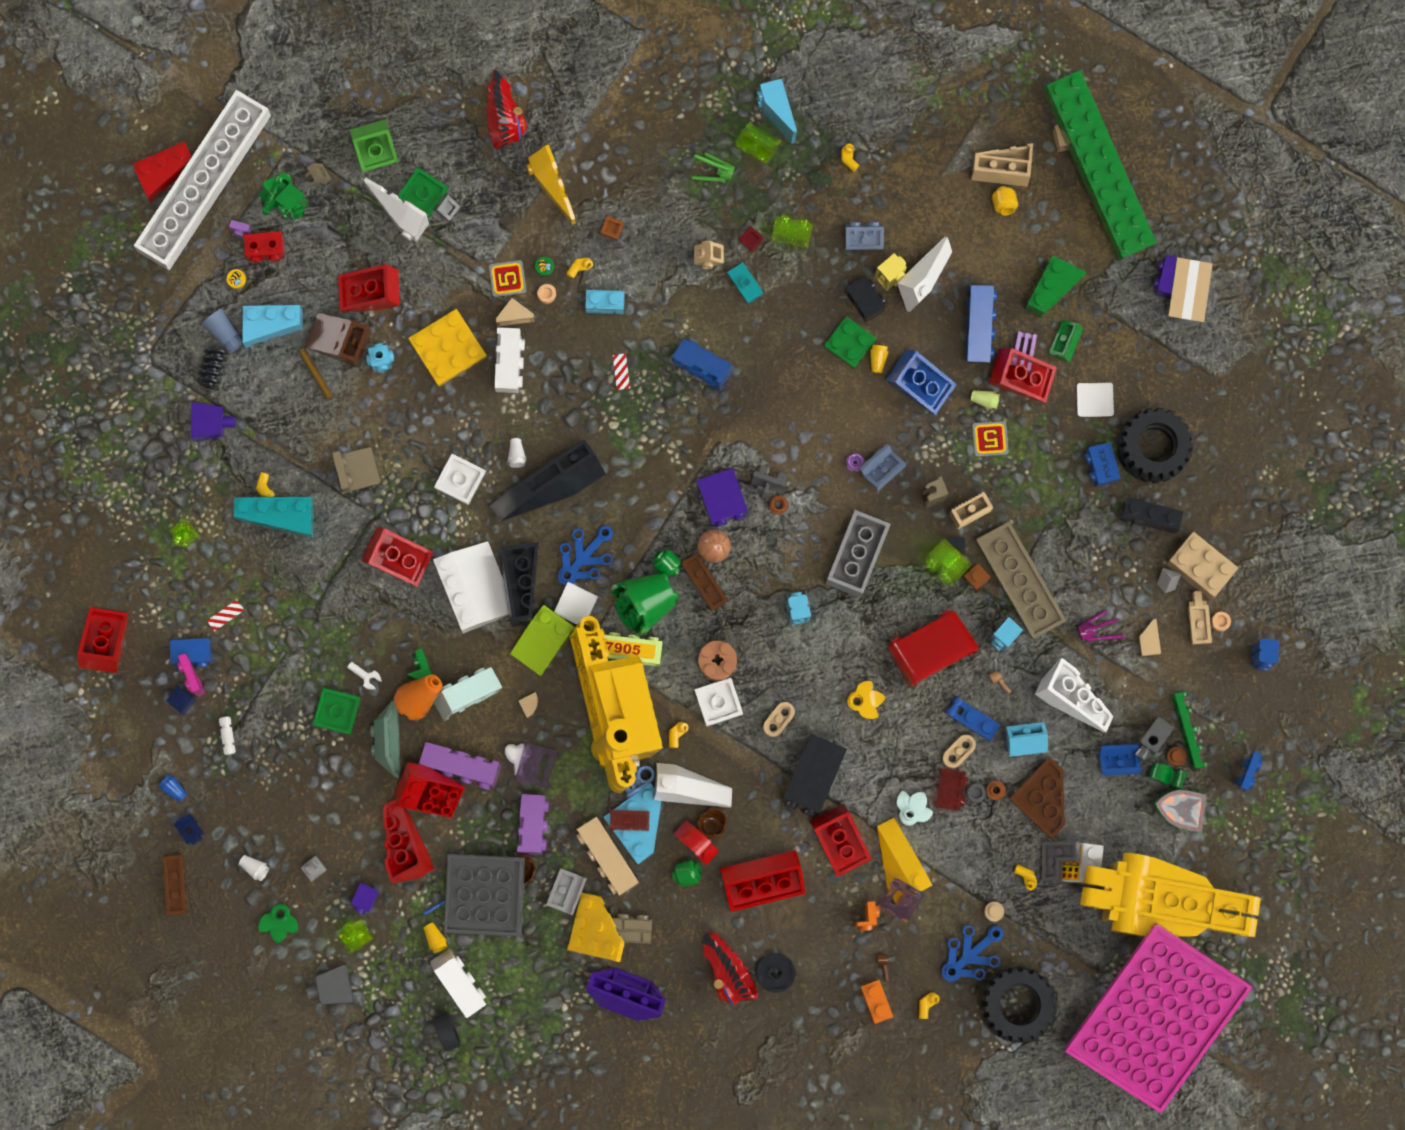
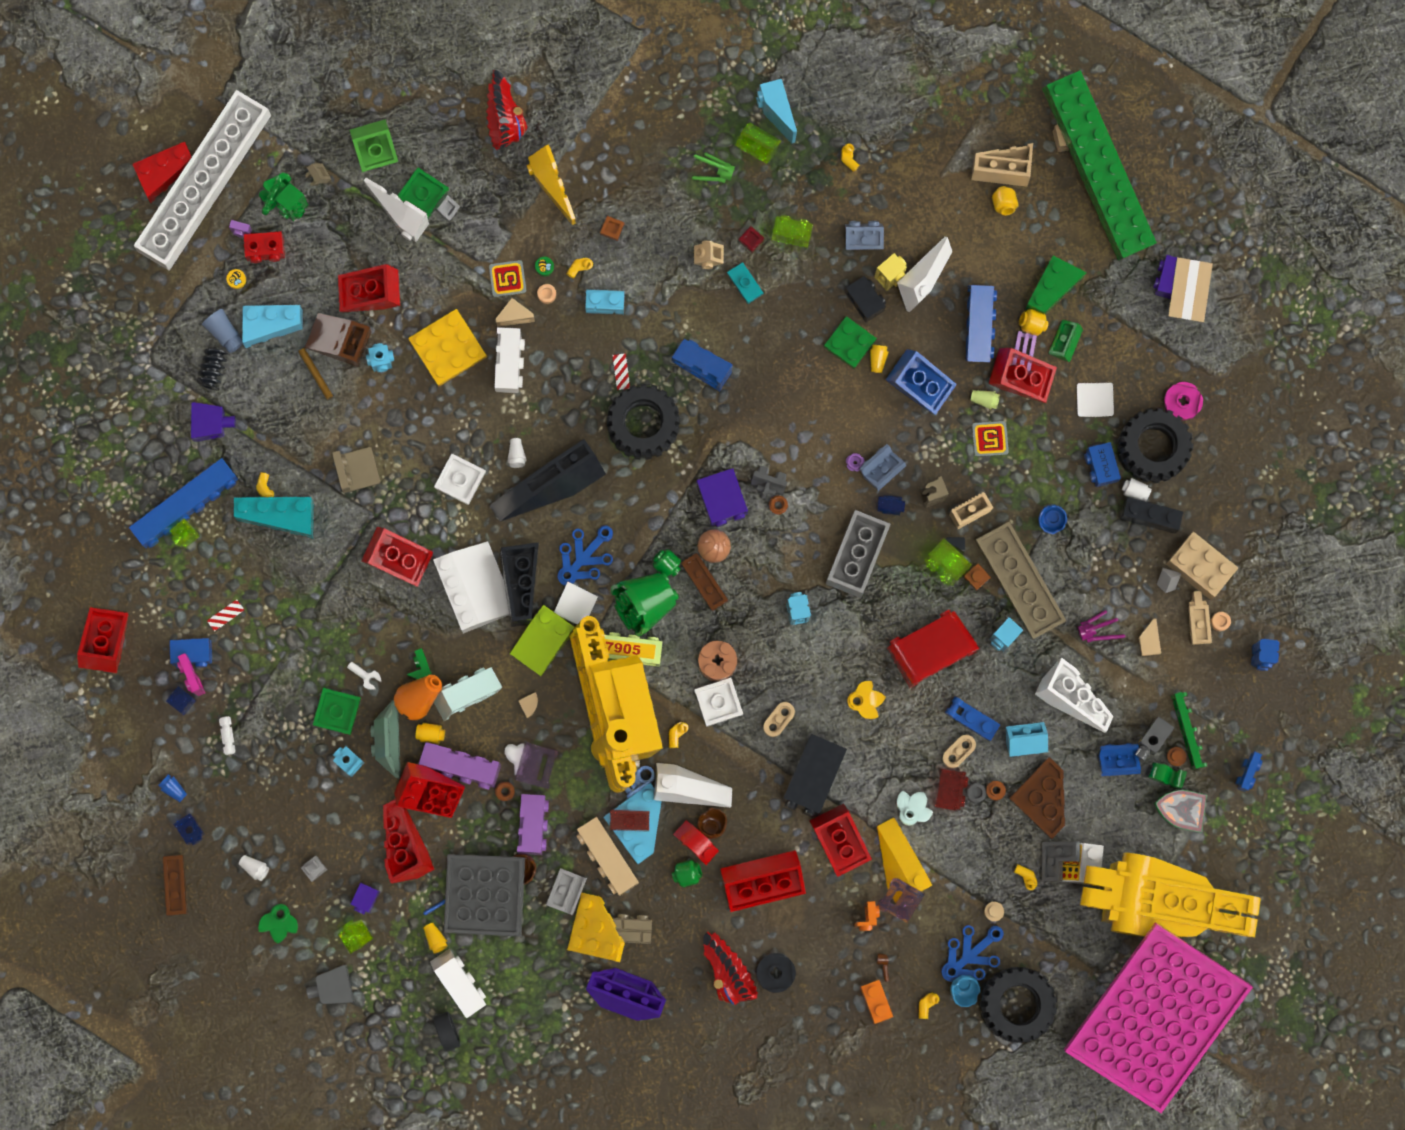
medium nougat hand [988,672,1012,694] -> none
none -> blue brick [129,458,238,549]
none -> medium azure brick [333,746,364,777]
none -> yellow brick [416,723,445,745]
none -> dark orange plate [495,782,515,801]
none -> black tyre [607,384,680,460]
none -> clear blue brick [877,495,905,516]
none -> dark azure hair [950,975,980,1007]
none -> yellow head [1019,309,1048,336]
none -> blue hair [1038,504,1067,534]
none -> white brick [1122,478,1152,502]
none -> dark pink plate [1164,382,1203,421]

